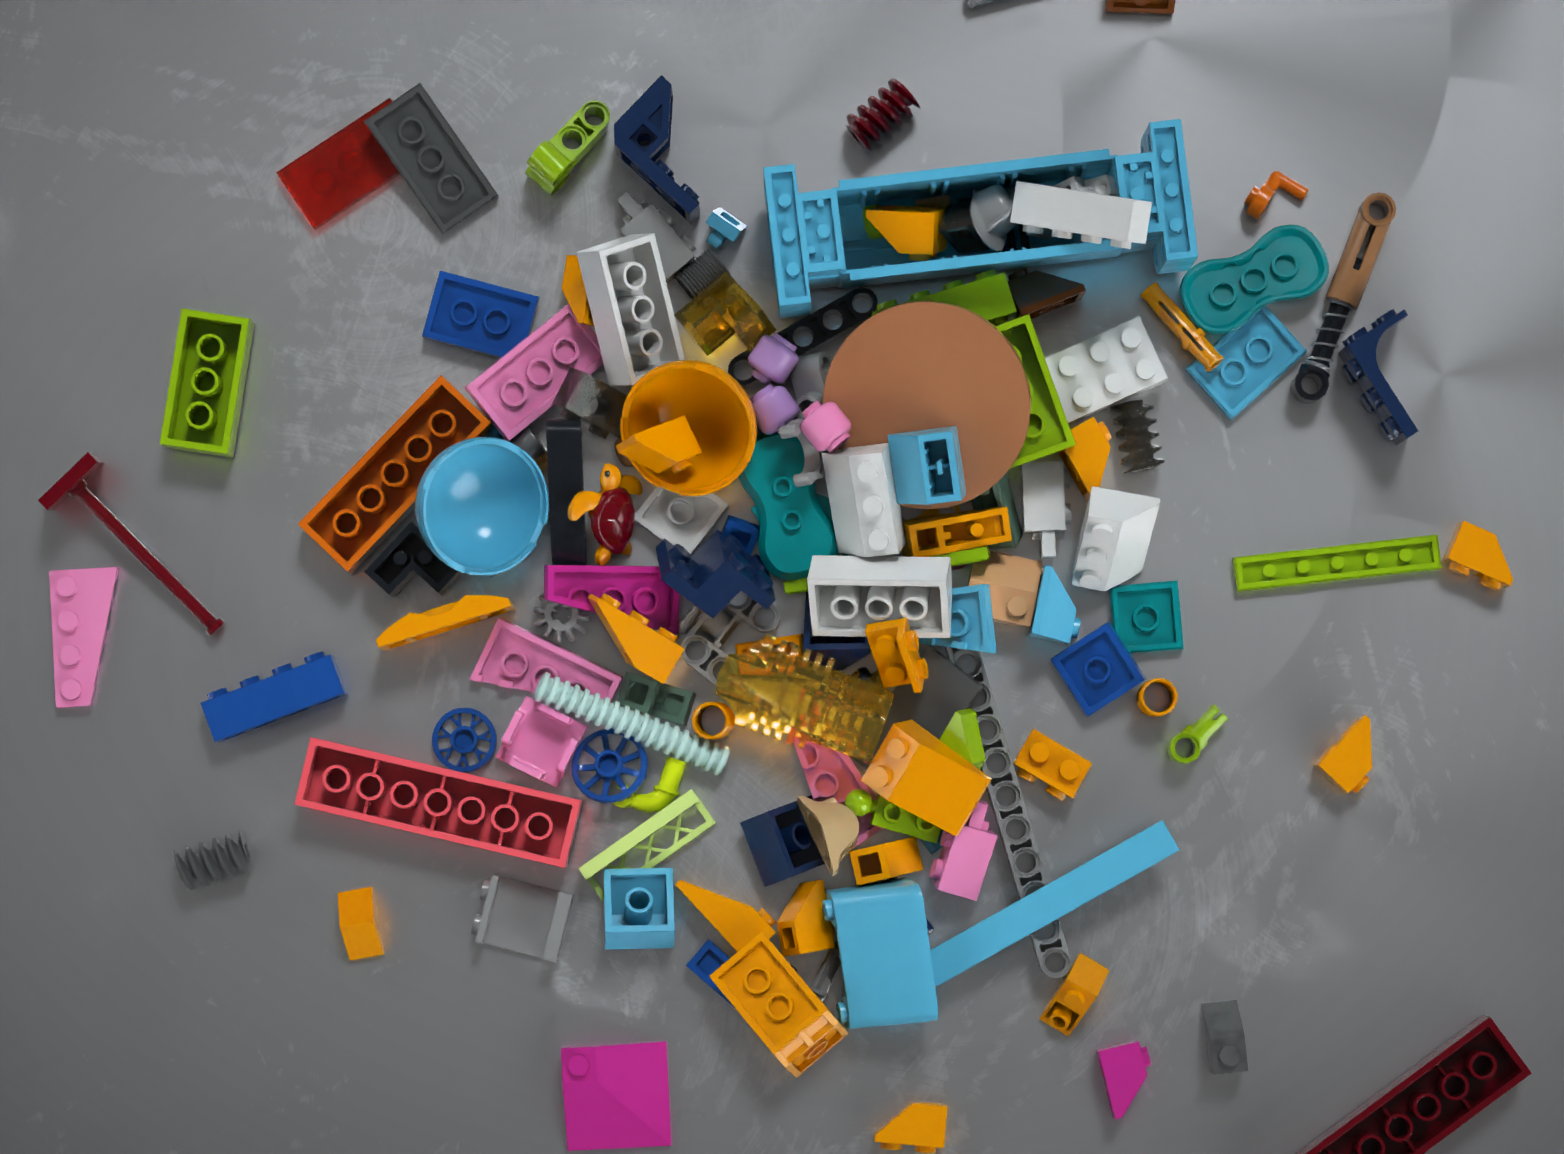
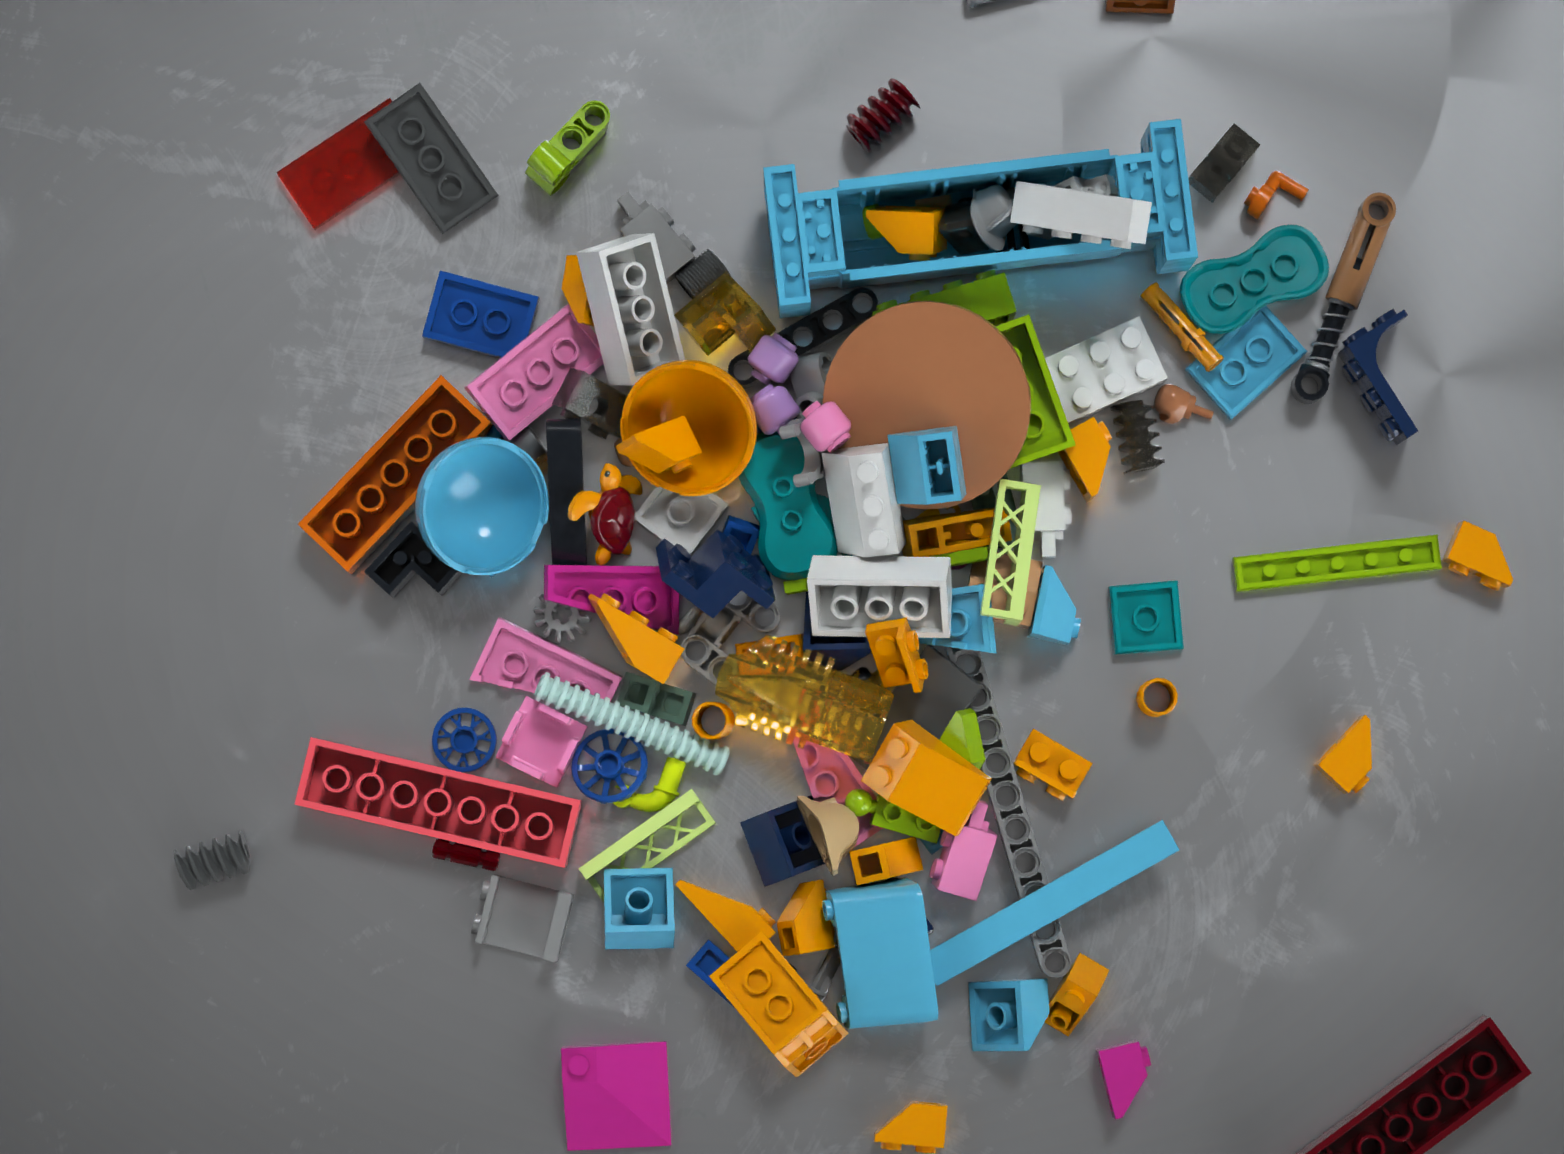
dark red tile [38,452,224,636] -> none
bright pink wing [49,567,120,708] -> none
lime brick [160,308,255,458] -> none
blue brick [201,651,348,743] -> none
light orange slope [337,887,384,961] -> none
light orange slope [376,595,515,651] -> none
dark blue bracket [614,75,700,225] -> none
medium azure tile [705,207,748,249] -> none
slope [1007,268,1086,320] -> none
blue plate [1050,621,1147,717] -> none
white slope [1071,486,1160,591] -> none
lime pin [1167,704,1228,764] -> none
flat silver slope [1202,1000,1248,1074] -> none
none -> dark red axle [432,839,500,871]
none -> medium azure slope [968,978,1050,1051]
none -> yellowish green fence [980,479,1041,626]
none -> nougat piece [1154,384,1214,424]
none -> clear smoke brick [1188,123,1260,203]

